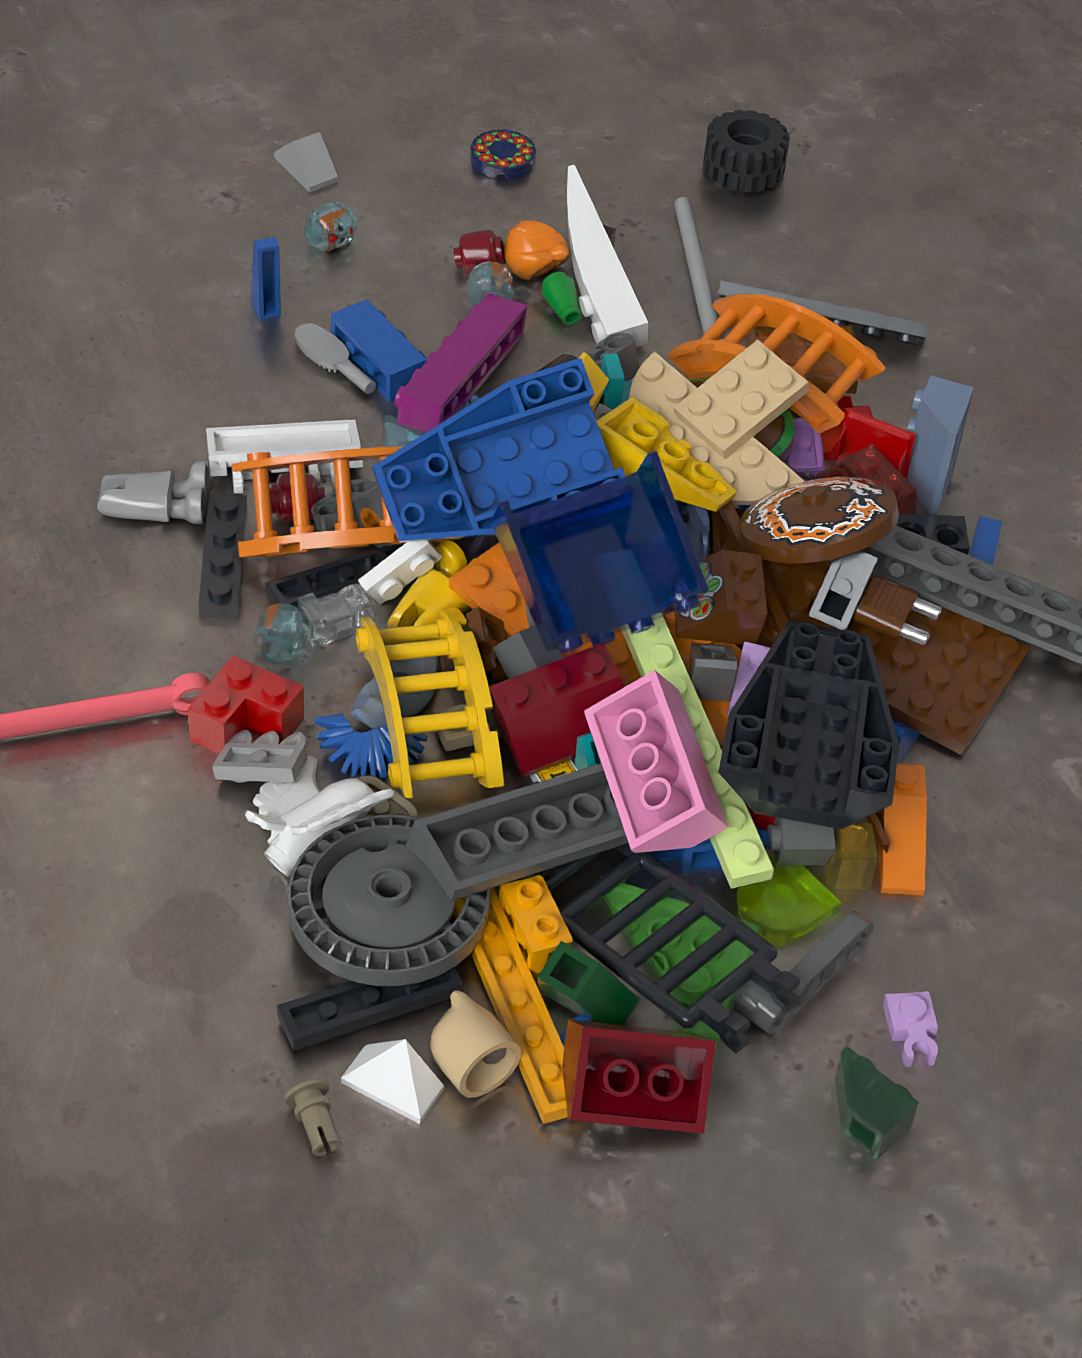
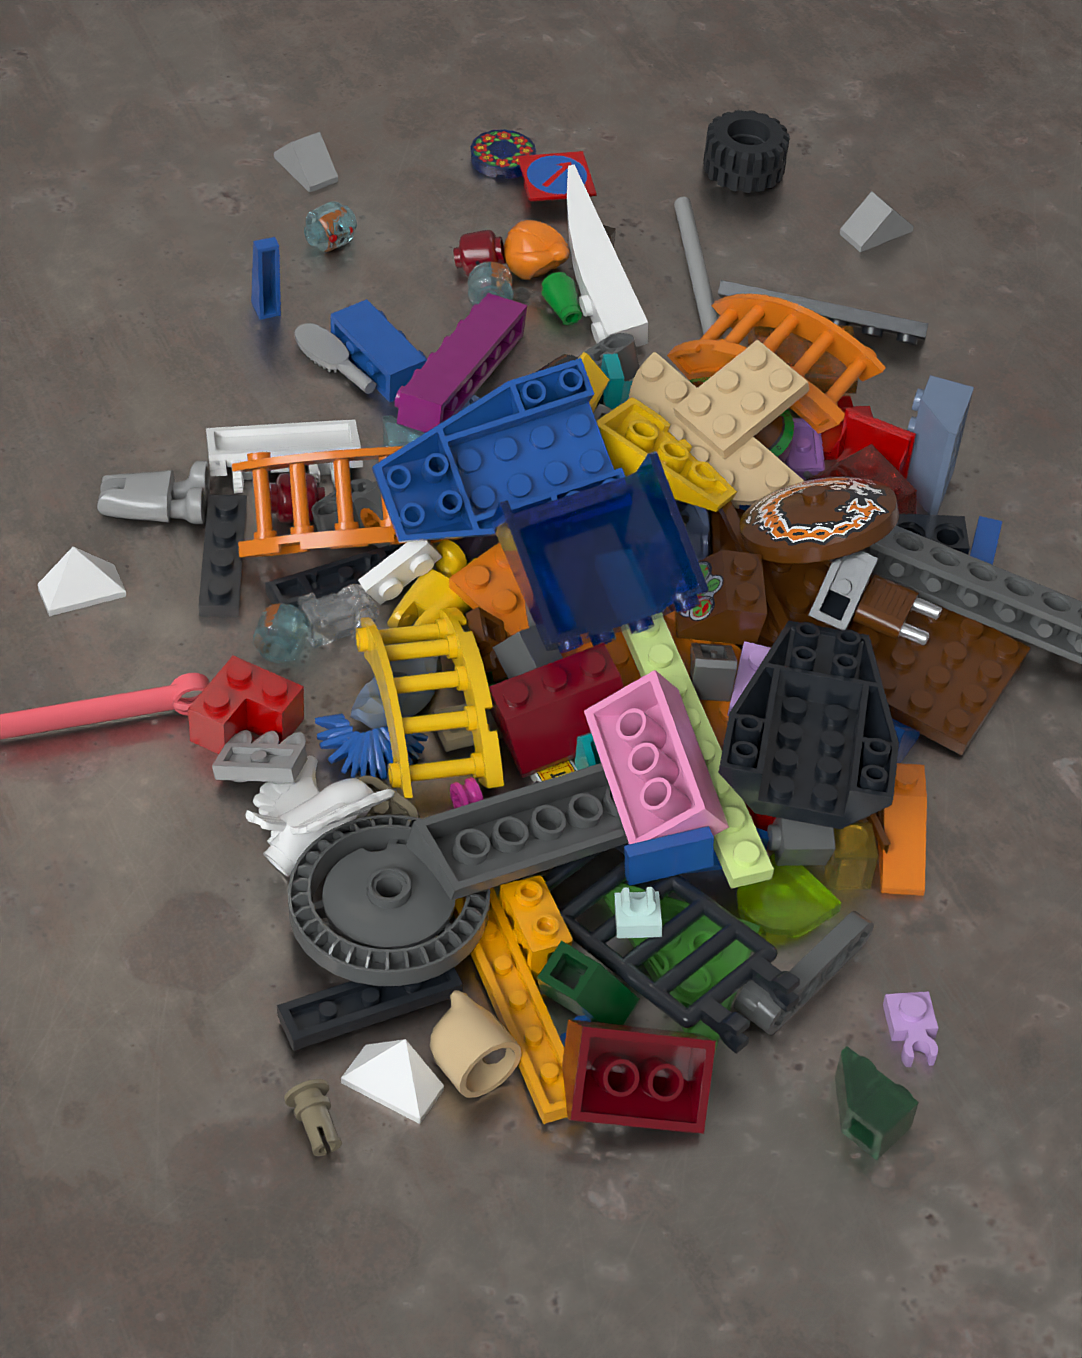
none -> white slope [38,547,126,616]
none -> dark pink bush [450,777,484,809]
none -> piece [518,151,597,201]
none -> light aqua tile [615,887,662,938]
none -> blue tile [624,826,714,886]
none -> light grey slope [840,191,914,252]

